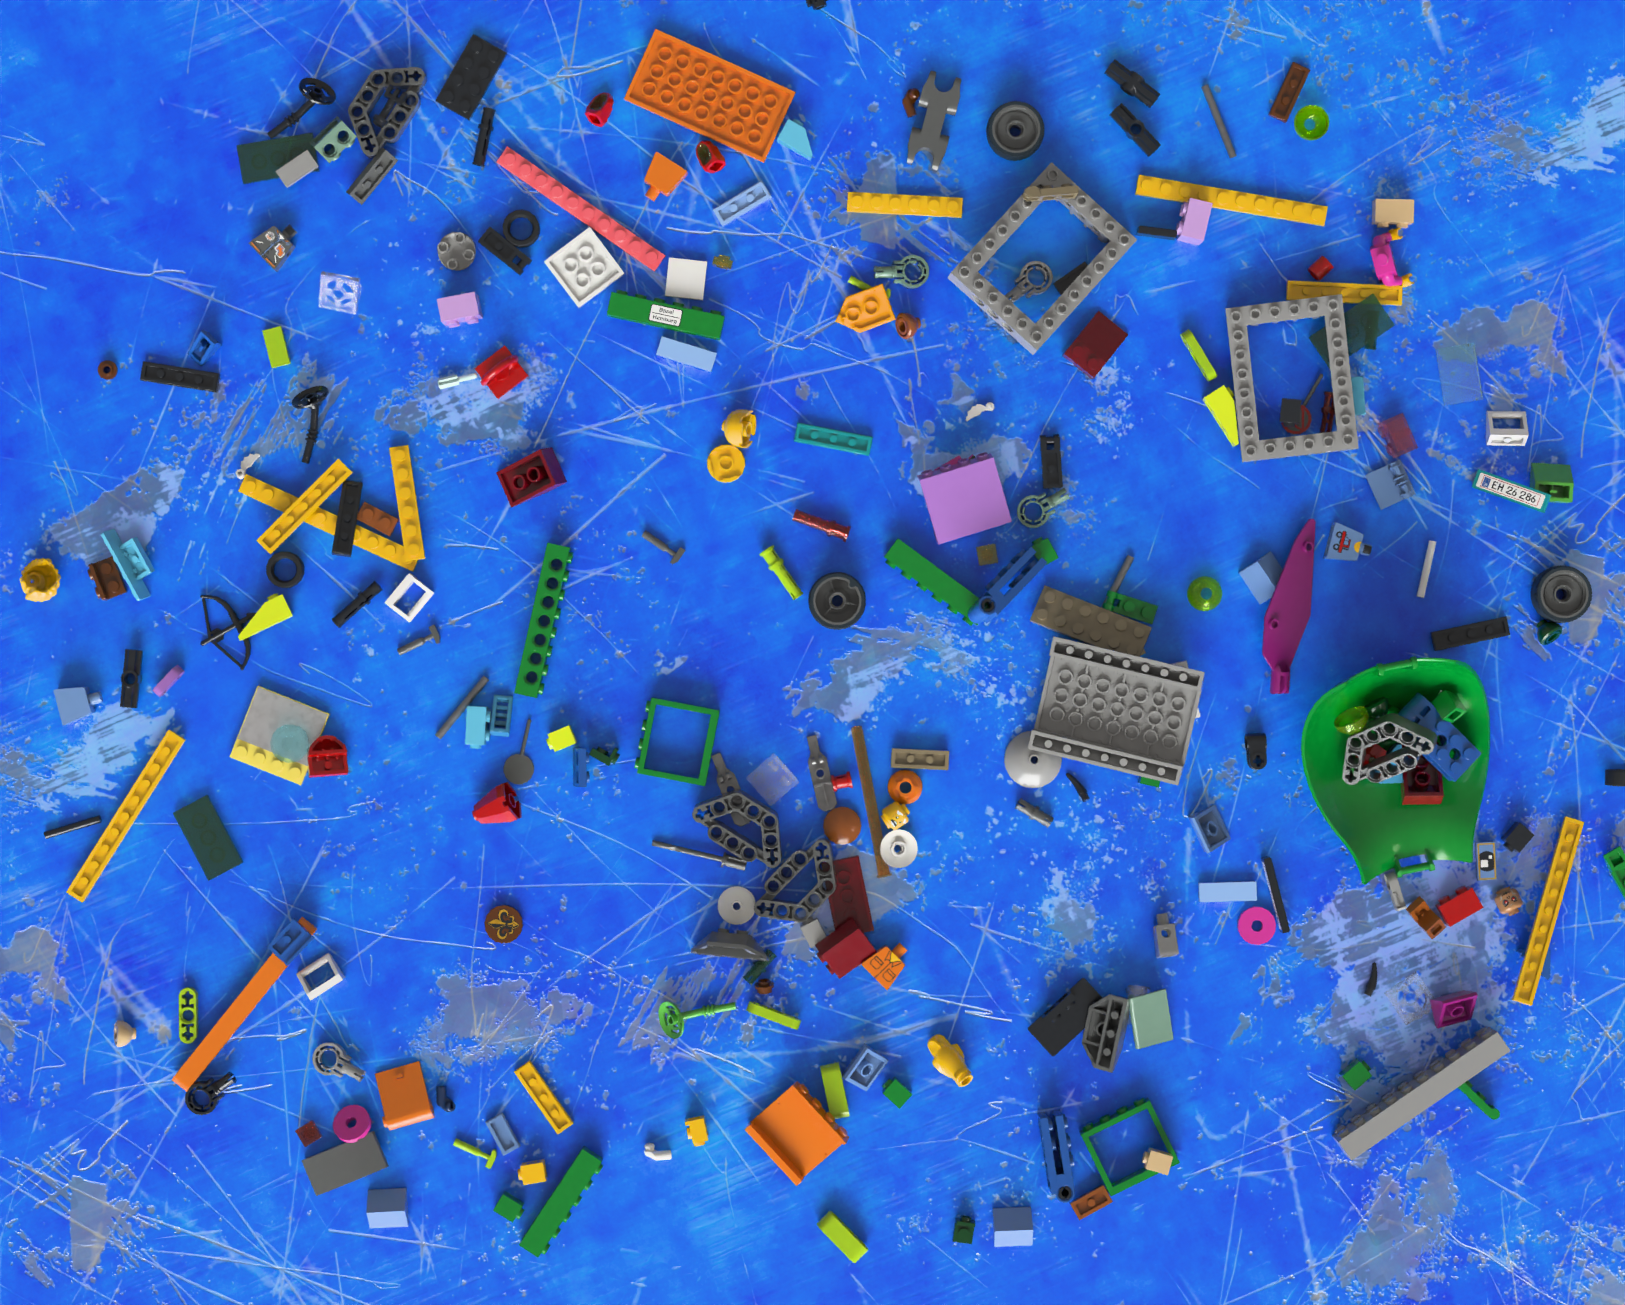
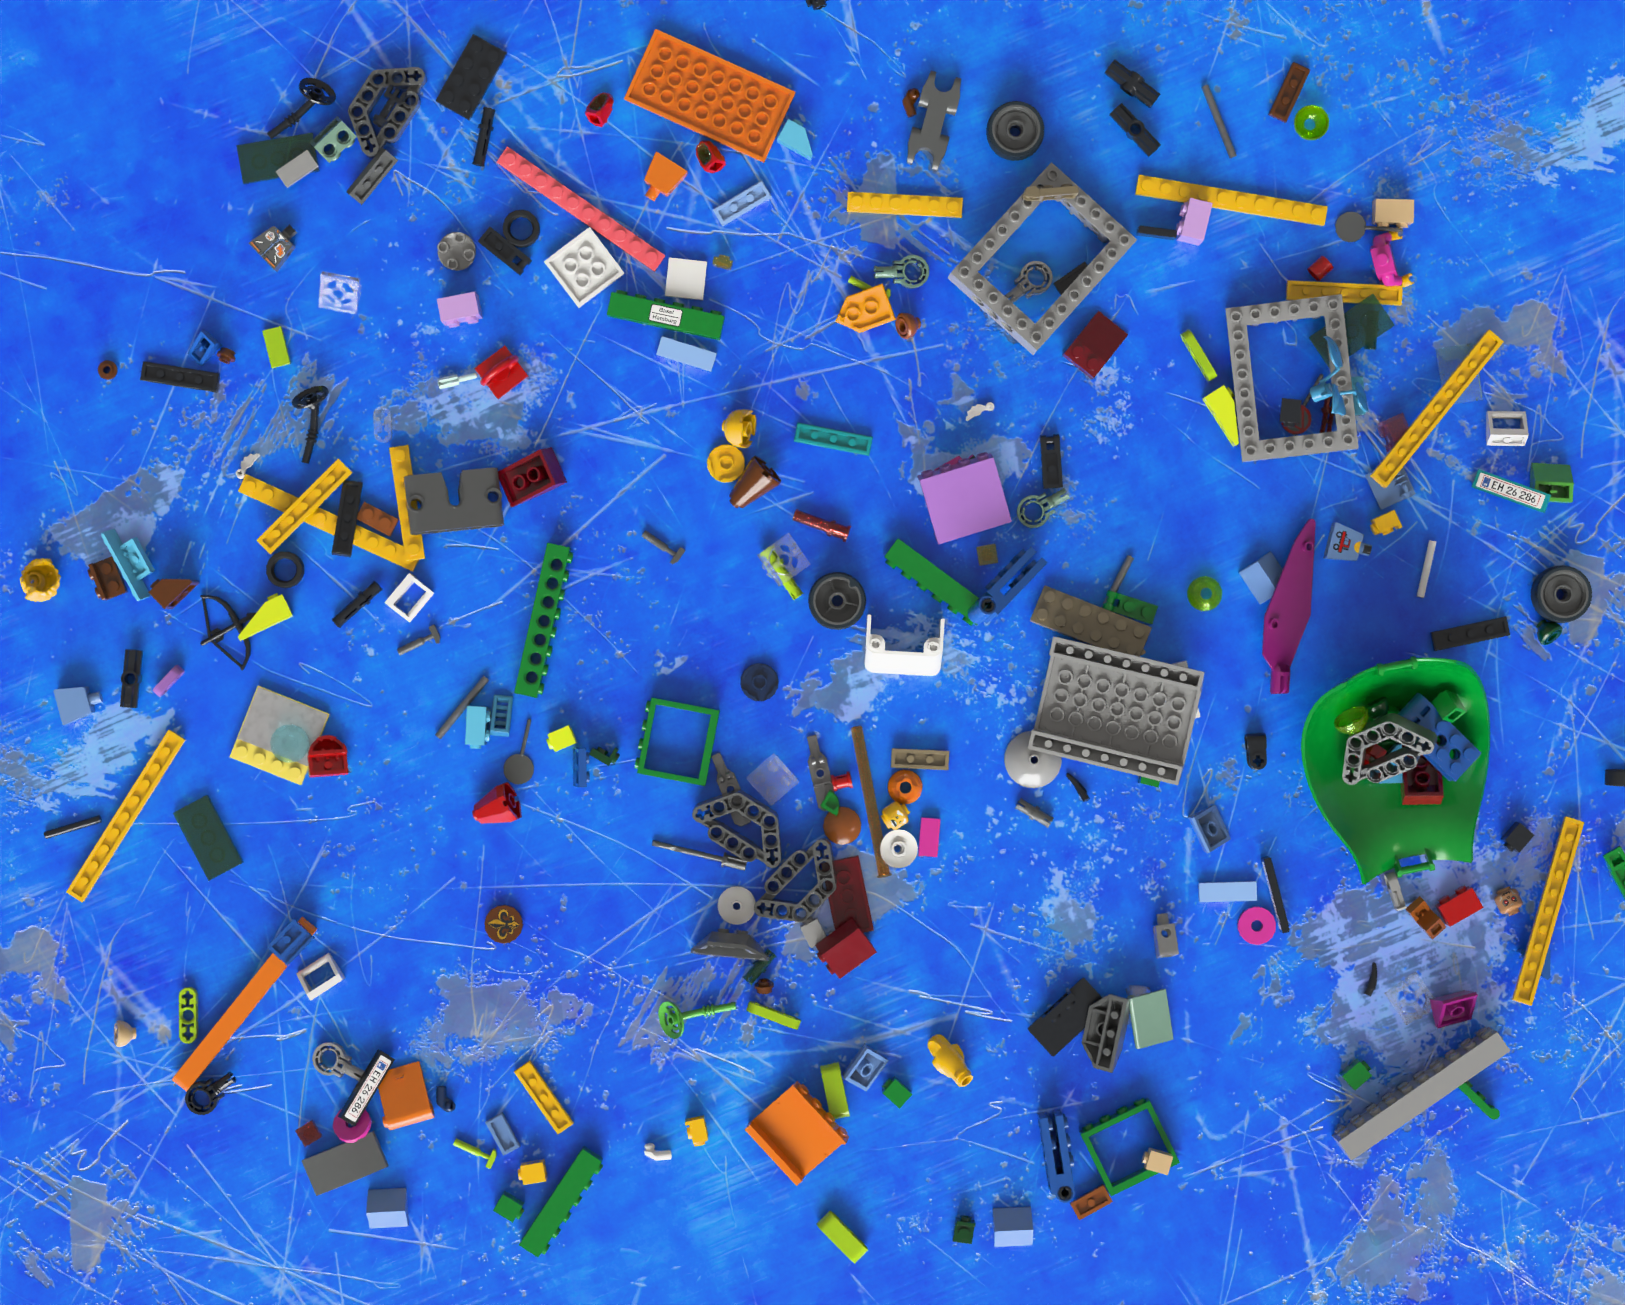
orange torso [861,942,908,990] -> none
green brick [1029,537,1059,565] -> none
tile [1475,841,1497,881] -> none
none -> reddish brown slope [148,579,199,609]
none -> reddish brown plate [216,347,236,364]
none -> tile [338,1049,395,1126]
none -> clear beam [373,406,393,443]
none -> dark grey connector [404,468,504,535]
none -> reddish brown cone [729,455,781,508]
none -> dark blue tile [741,663,778,701]
none -> clear piece [757,533,810,586]
none -> green tile [820,790,840,816]
none -> white windscreen [864,615,945,676]
none -> dark pink tile [918,817,940,857]
none -> dark azure plant [1310,336,1369,416]
none -> dark grey piece [1335,212,1403,242]
none -> yellow plate [1370,329,1504,488]
none -> yellow brick [1370,510,1402,536]

